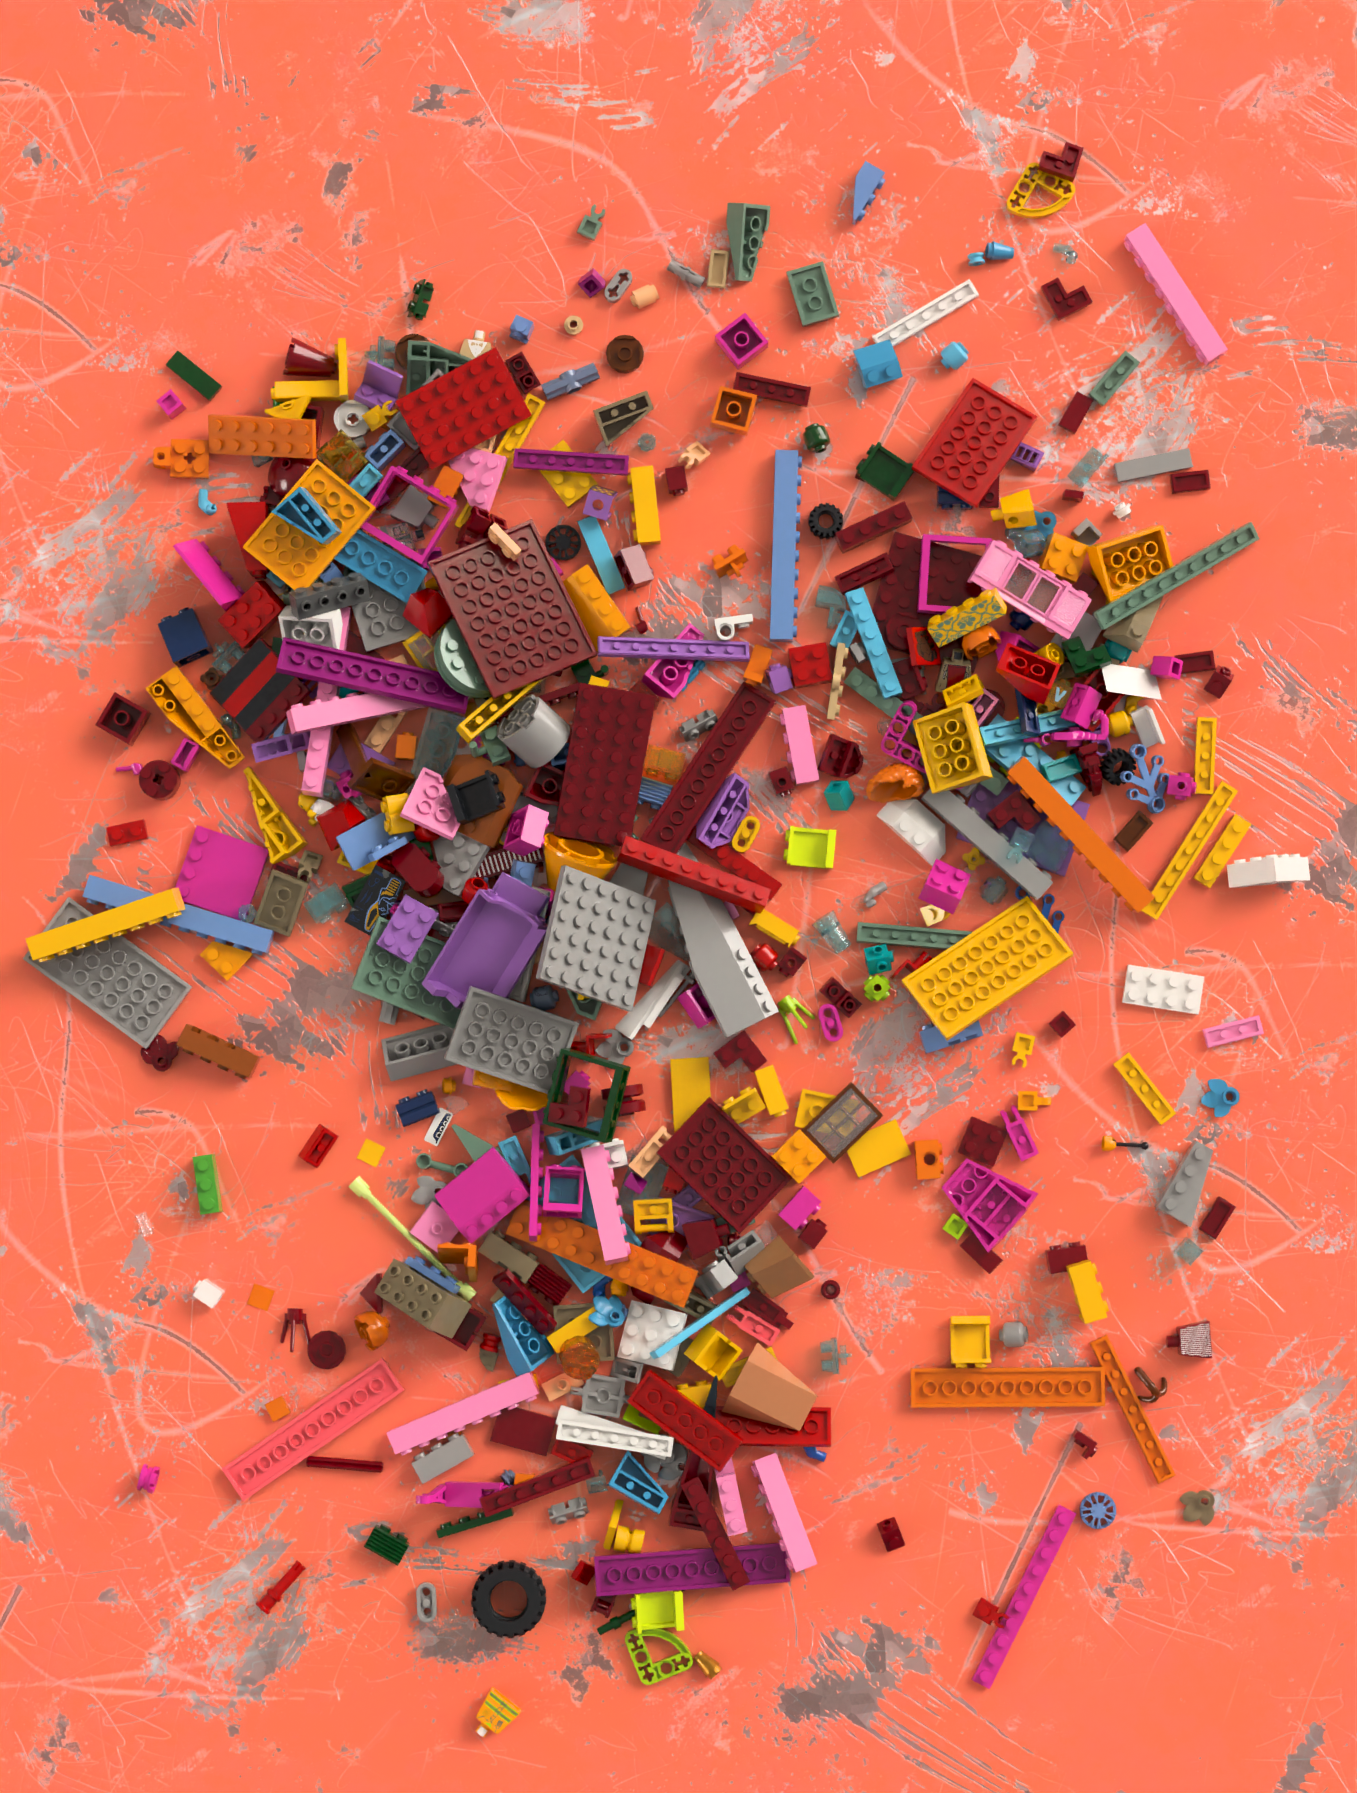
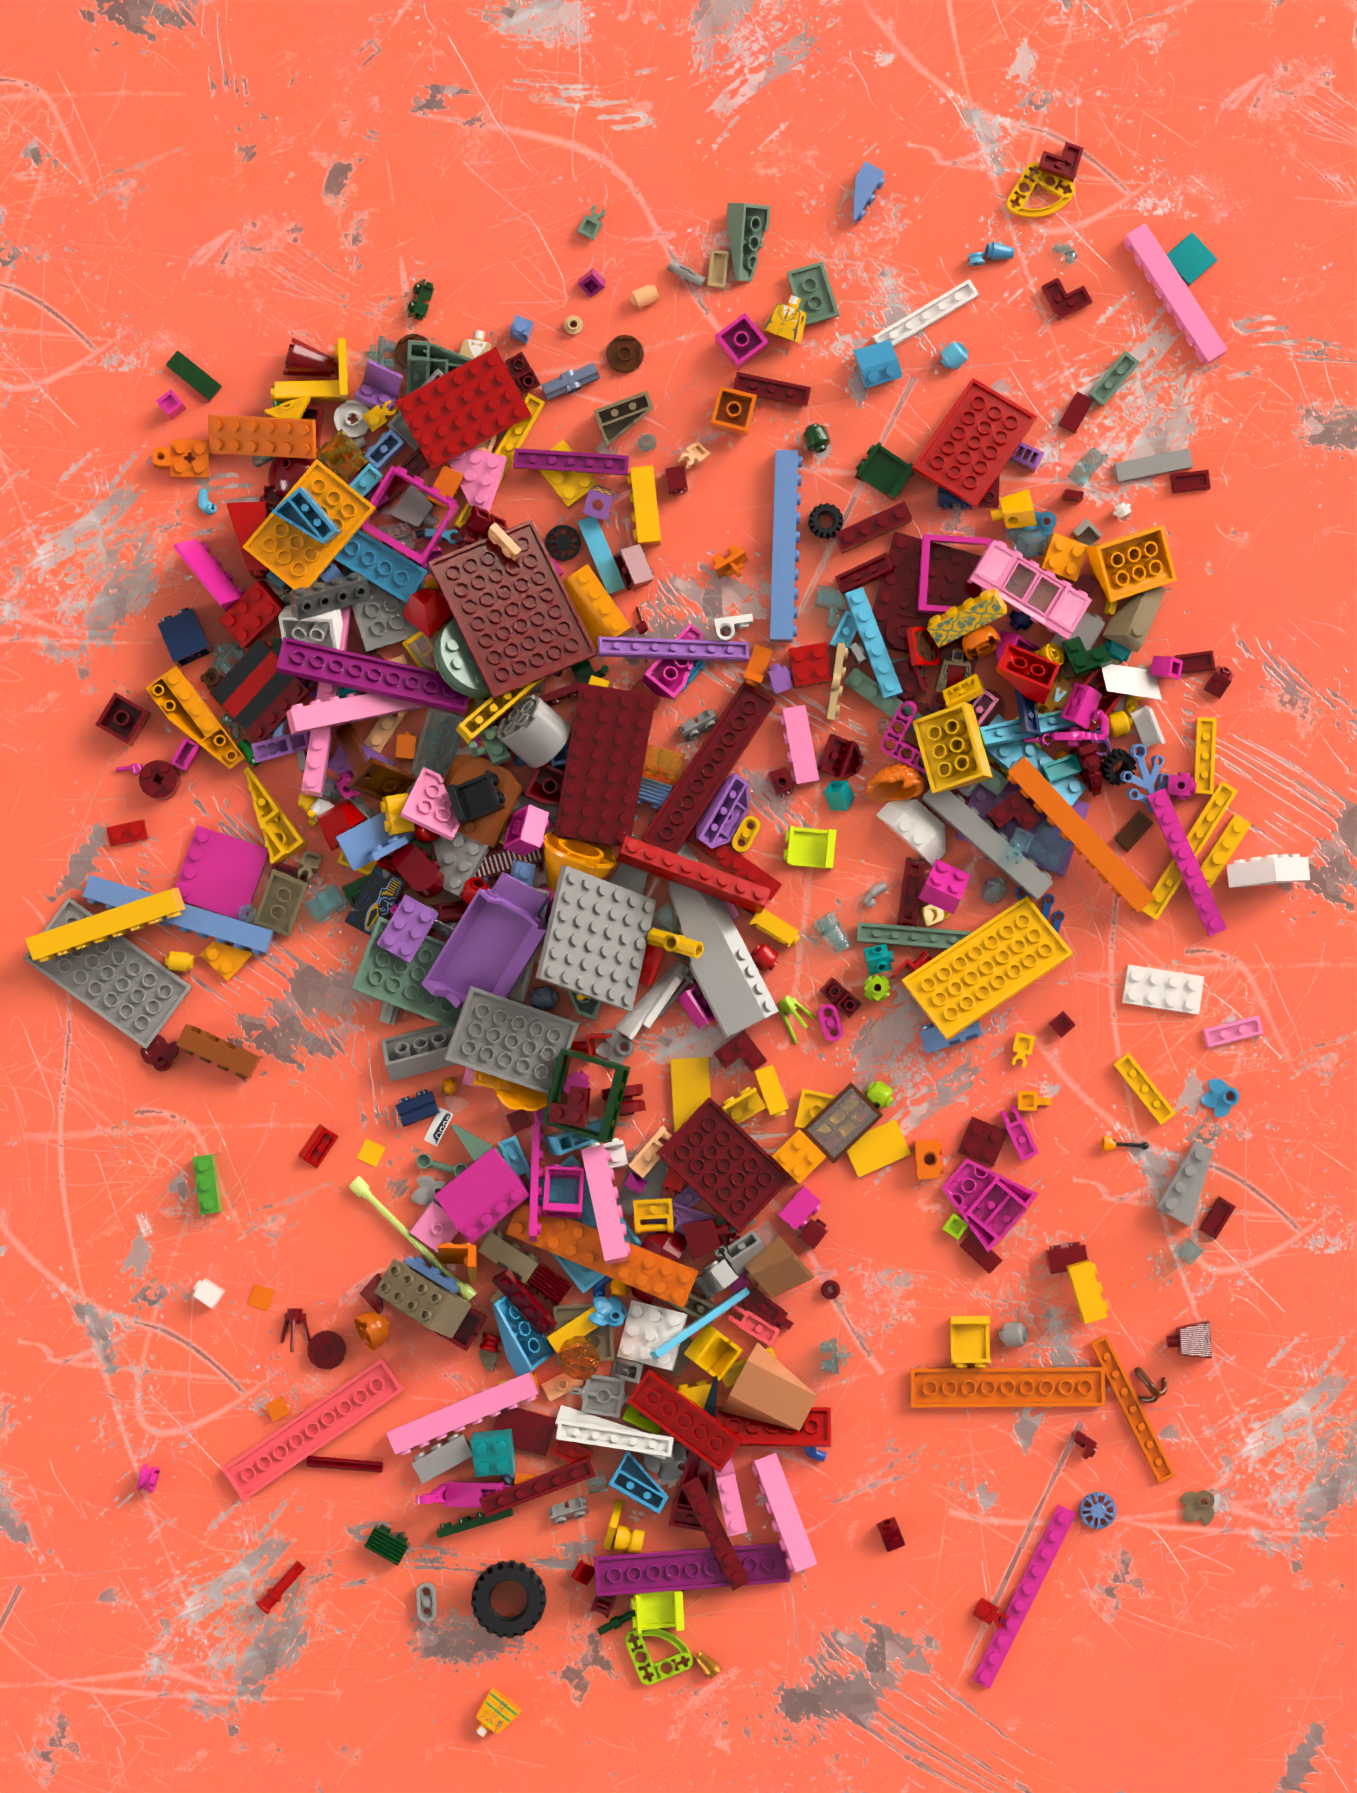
light grey beam [605,269,632,303] -> none
dark red brick [777,947,807,977] -> none
yellow plate [962,848,985,870] -> none
sand green plate [1093,522,1259,630] -> none
none -> yellow brick [165,951,194,972]
none -> green cone [237,739,262,767]
none -> medium azure plate [425,529,459,545]
none -> teal brick [470,1429,517,1477]
none -> yellow piece [647,928,704,958]
none -> yellow torso [763,295,806,344]
none -> lime head [865,1081,894,1110]
none -> dark red plate [897,857,925,927]
none -> dark pink plate [1146,788,1227,937]
none -> teal tile [1167,232,1218,286]

